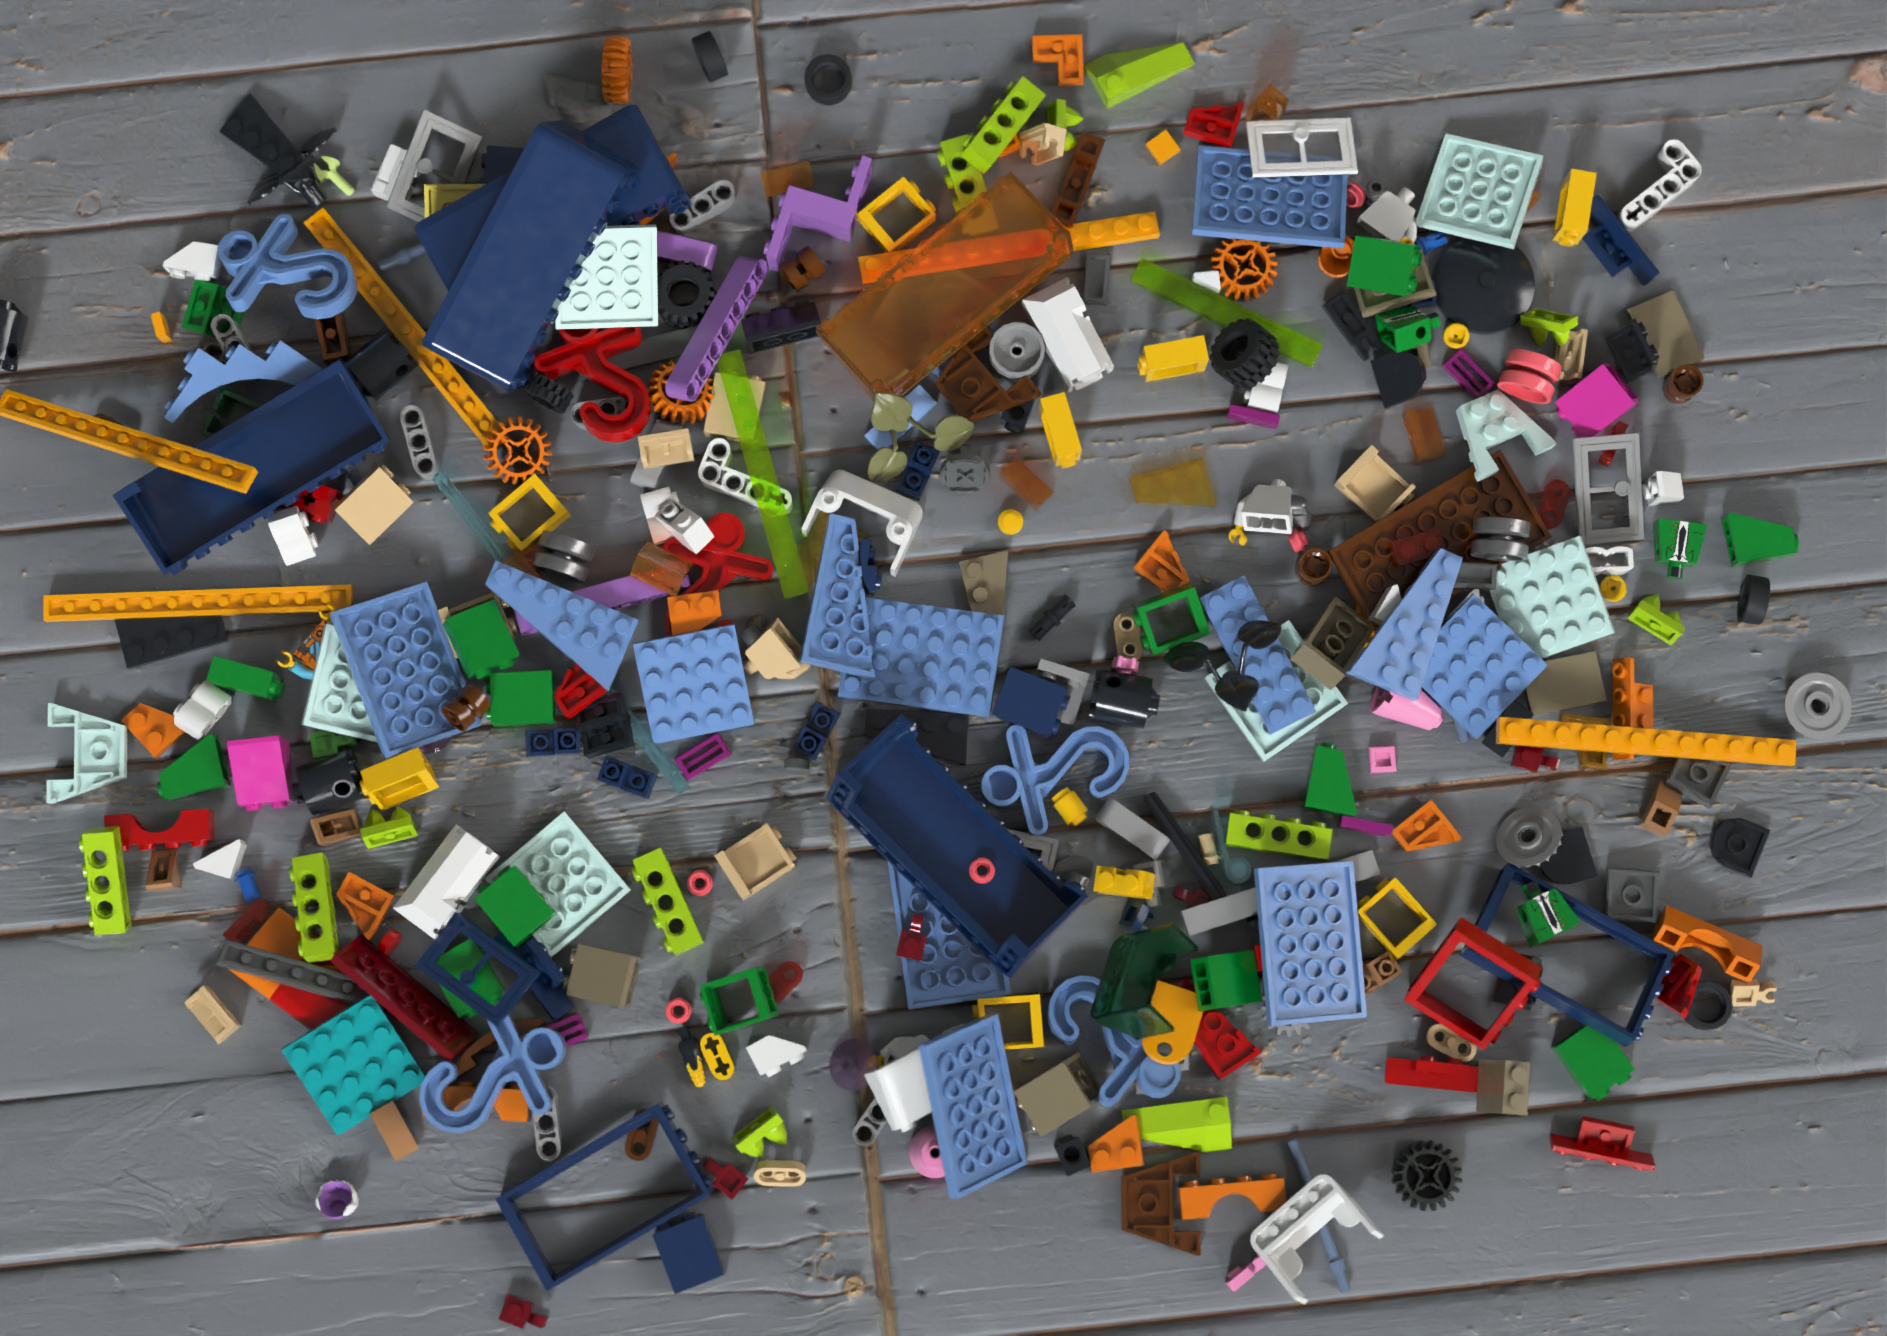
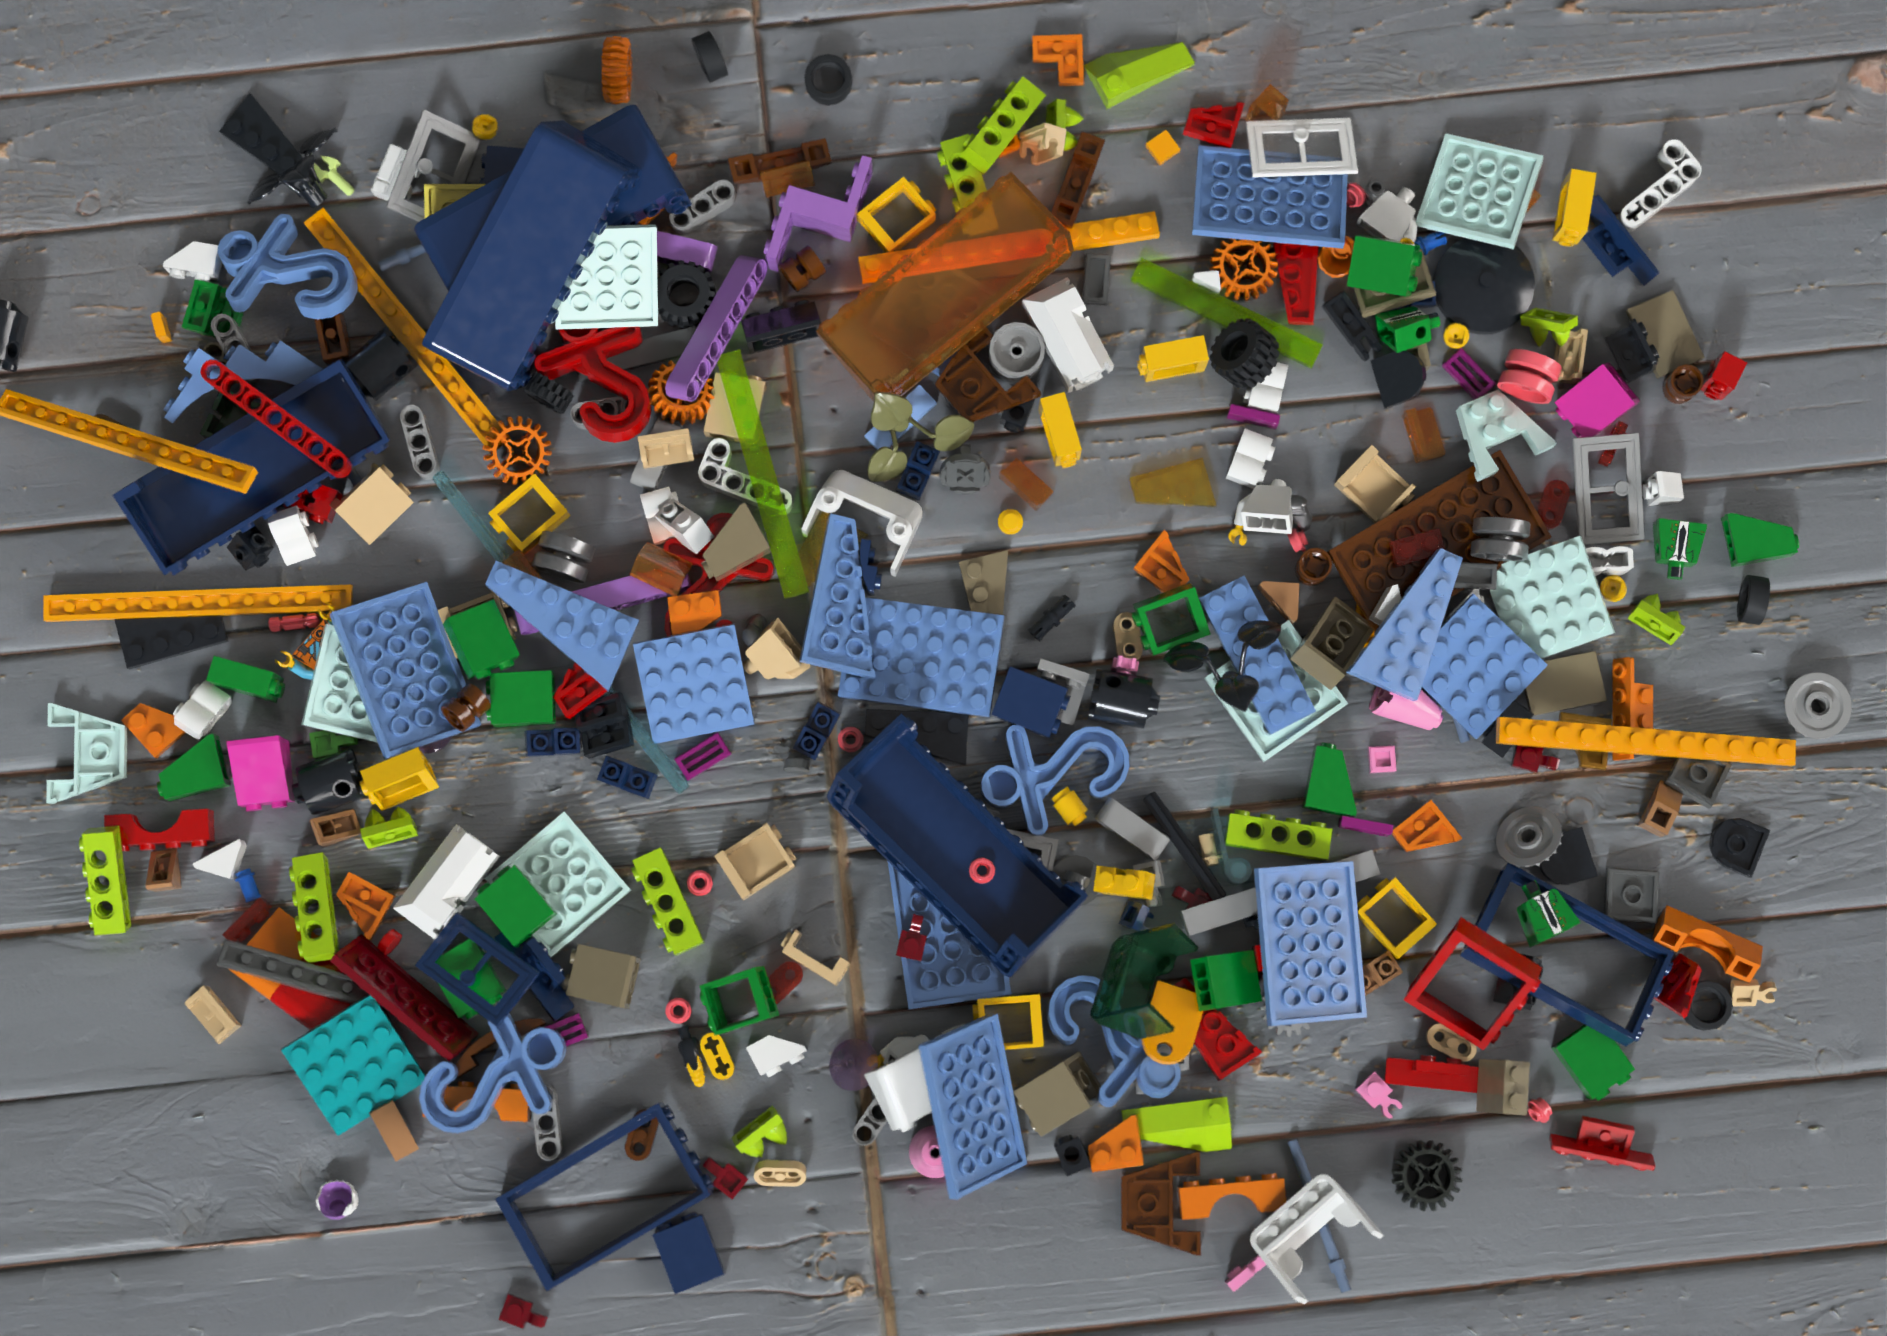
none -> red beam [200,360,352,478]
none -> black brick [227,526,274,571]
none -> coral axle [268,613,320,632]
none -> yellow tile [472,114,498,140]
none -> dark tan slope [701,502,771,582]
none -> reddish brown slope [728,138,832,184]
none -> tan panel [781,930,851,986]
none -> coral plate [838,727,863,753]
none -> white brick [1226,429,1275,489]
none -> medium nougat slope [1257,581,1299,625]
none -> red wing [1273,242,1319,325]
none -> bright pink plate [1355,1072,1402,1119]
none -> coral plate [1528,1098,1552,1123]
none -> red brick [1701,351,1747,400]

